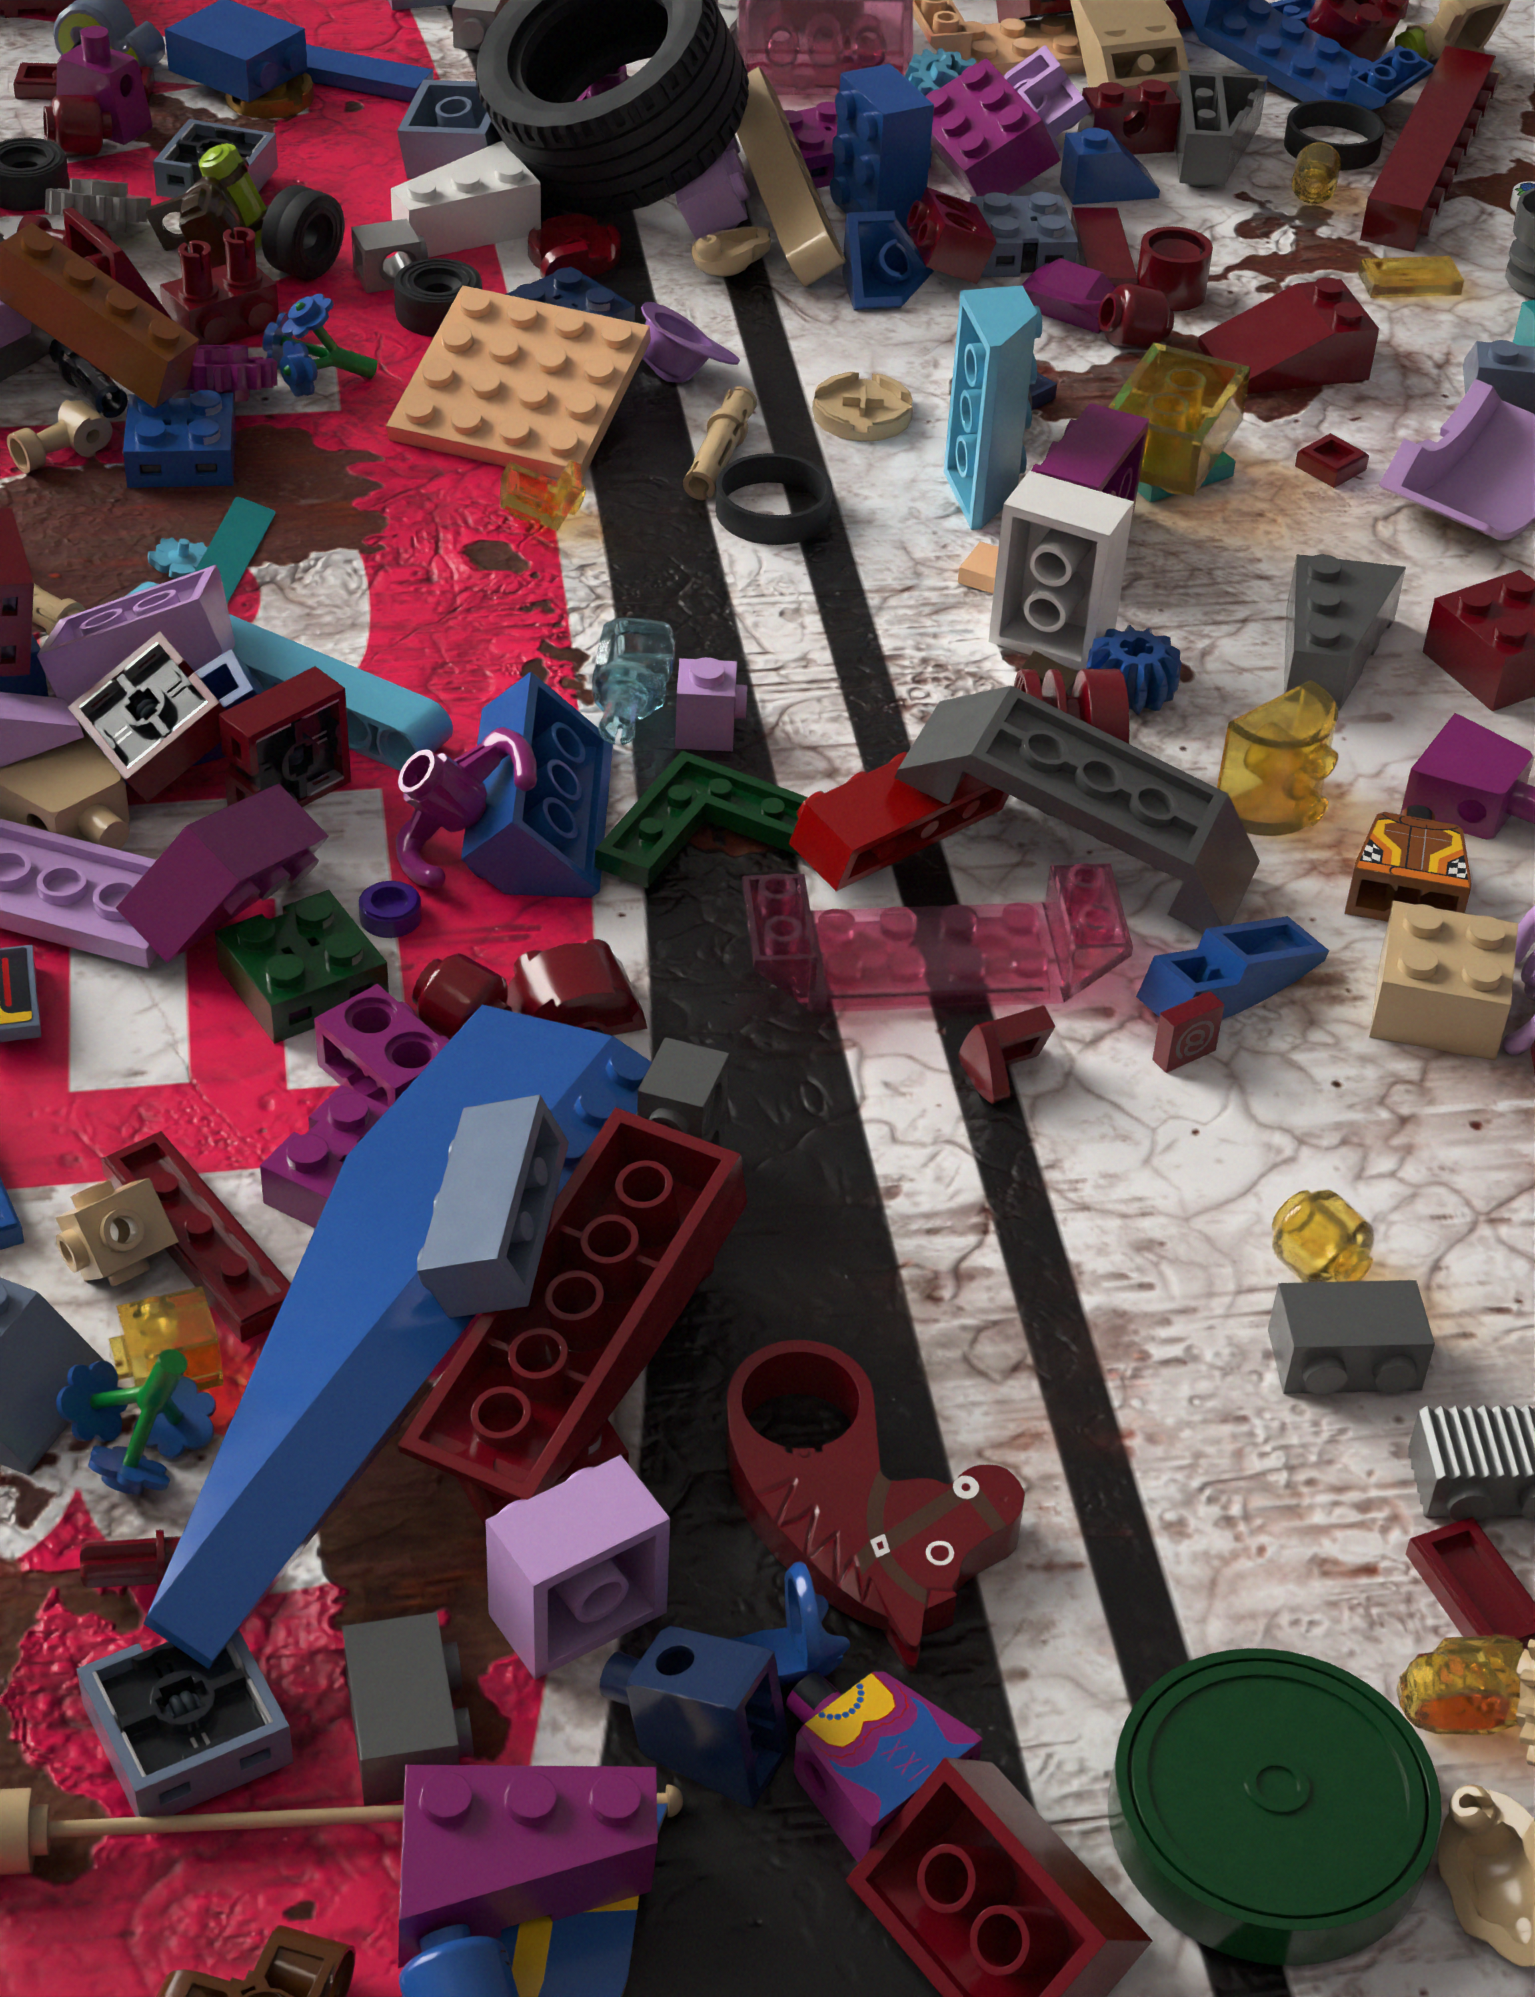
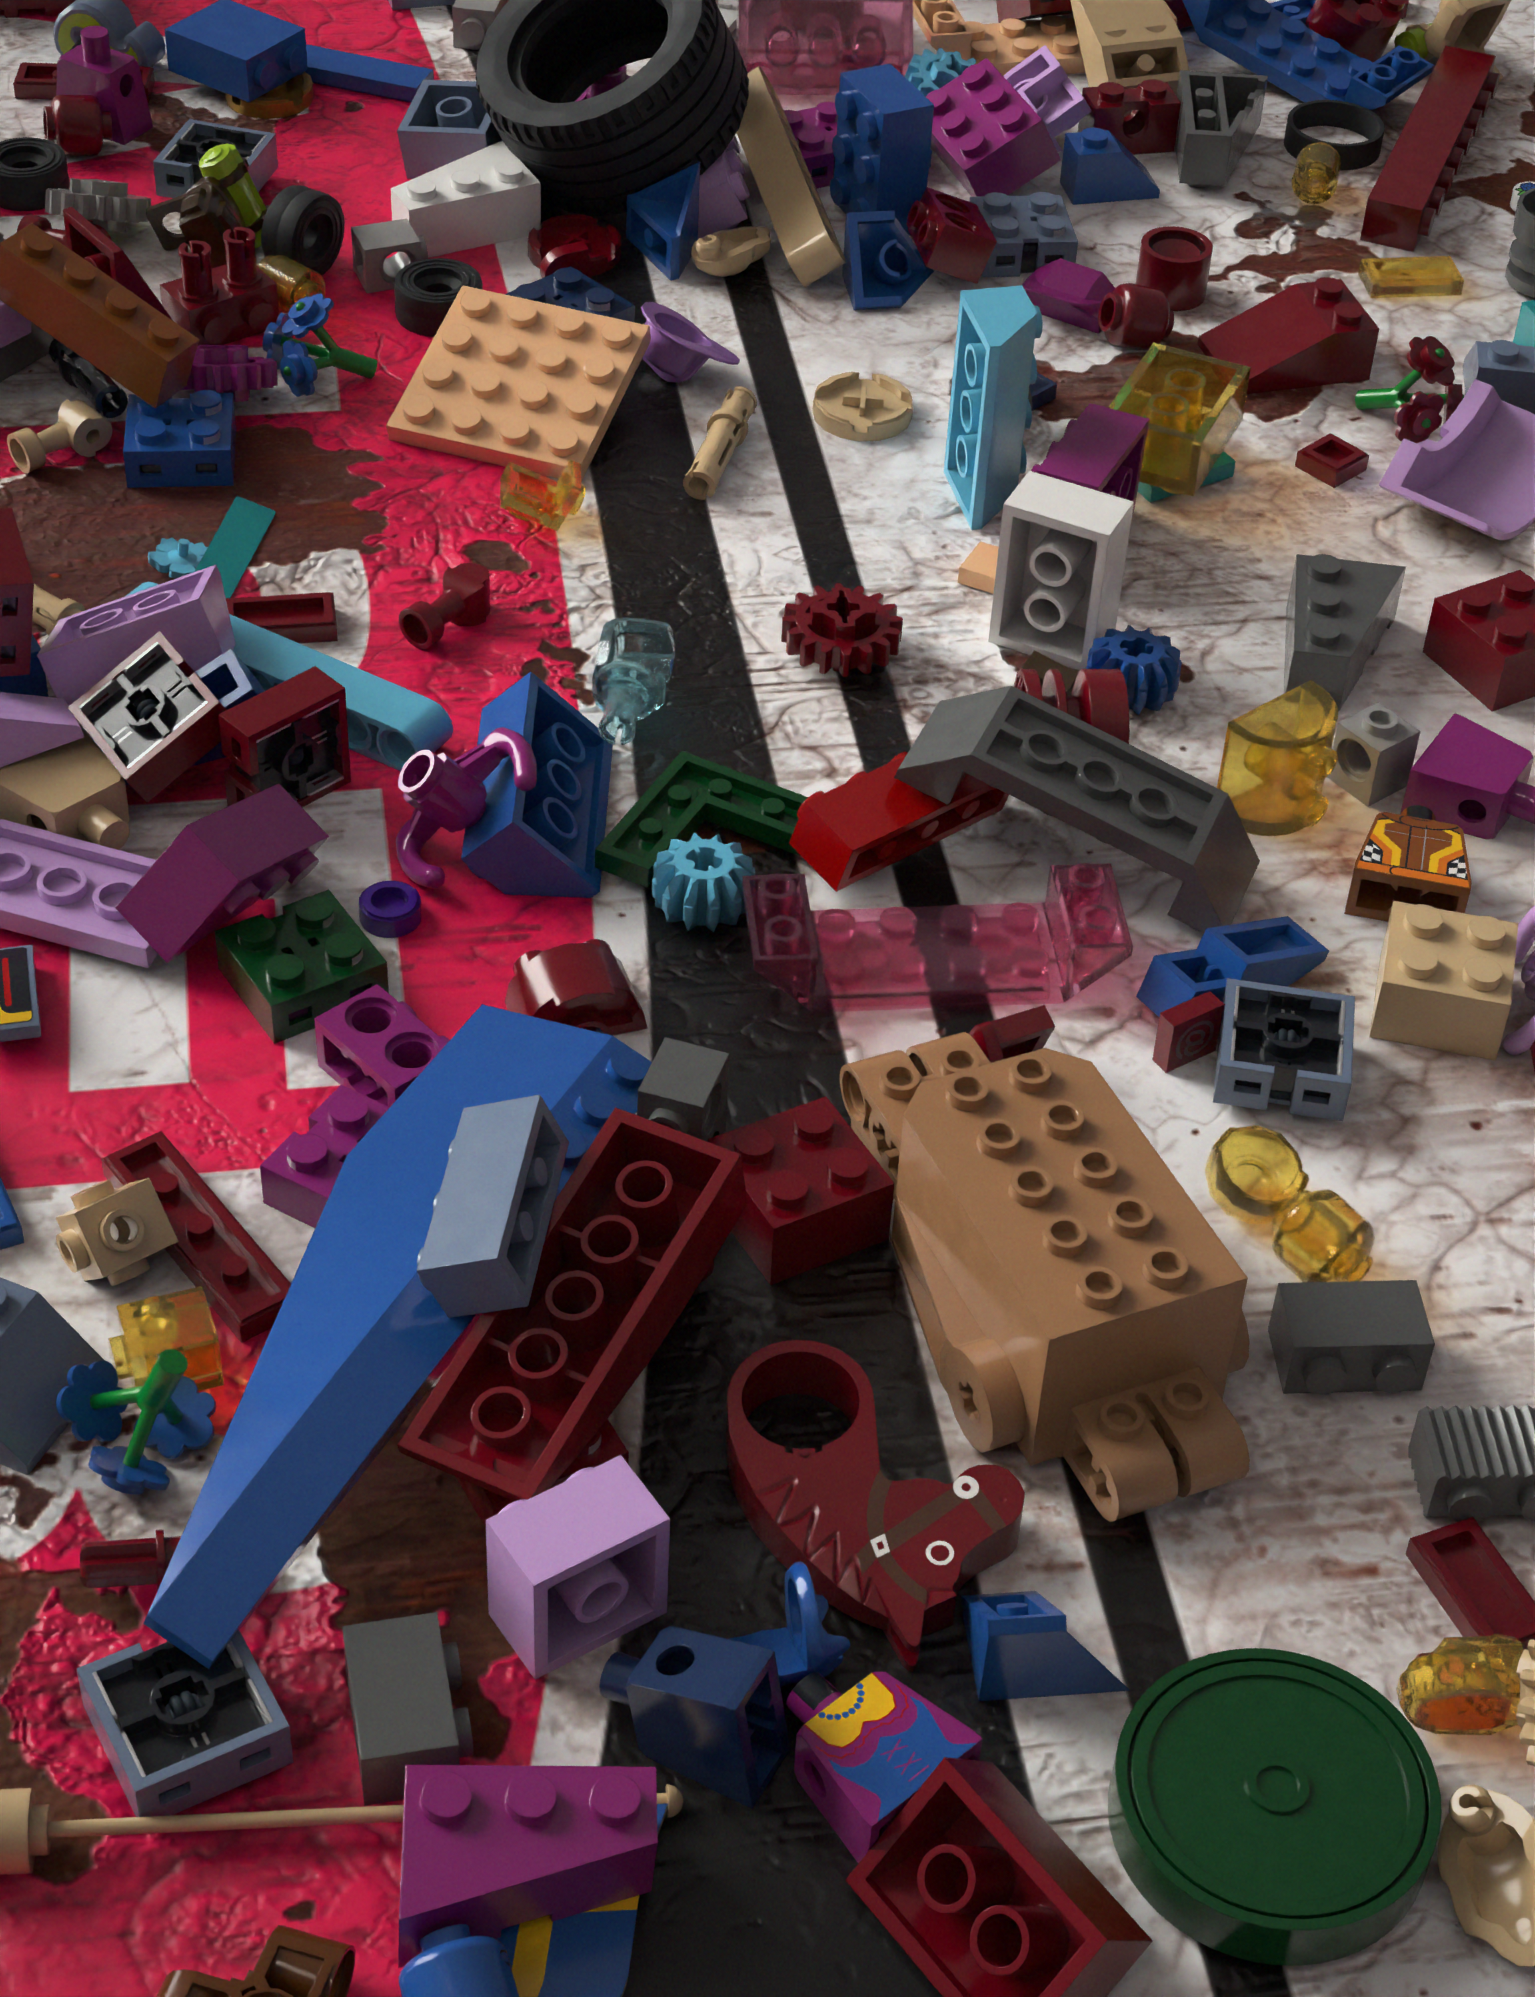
dark red head [412,953,512,1040] -> none
lavender brick [675,657,747,751] -> none
black tyre [715,453,832,545] -> none
dark red tile [1070,207,1138,288] -> none
none -> dark red tile [226,592,338,643]
none -> clear yellow brick [257,255,326,312]
none -> dark red leg [399,563,490,649]
none -> blue slope [626,162,700,281]
none -> medium azure gear [652,833,755,932]
none -> dark red brick [707,1096,895,1285]
none -> dark red gear [781,583,903,677]
none -> medium nougat piece [840,1032,1250,1522]
none -> blue slope [961,1591,1131,1701]
none -> clear yellow hair [1205,1125,1309,1224]
none -> piece [1213,978,1355,1121]
none -> light grey brick [1327,702,1421,807]
none -> dark red plant [1355,336,1464,443]

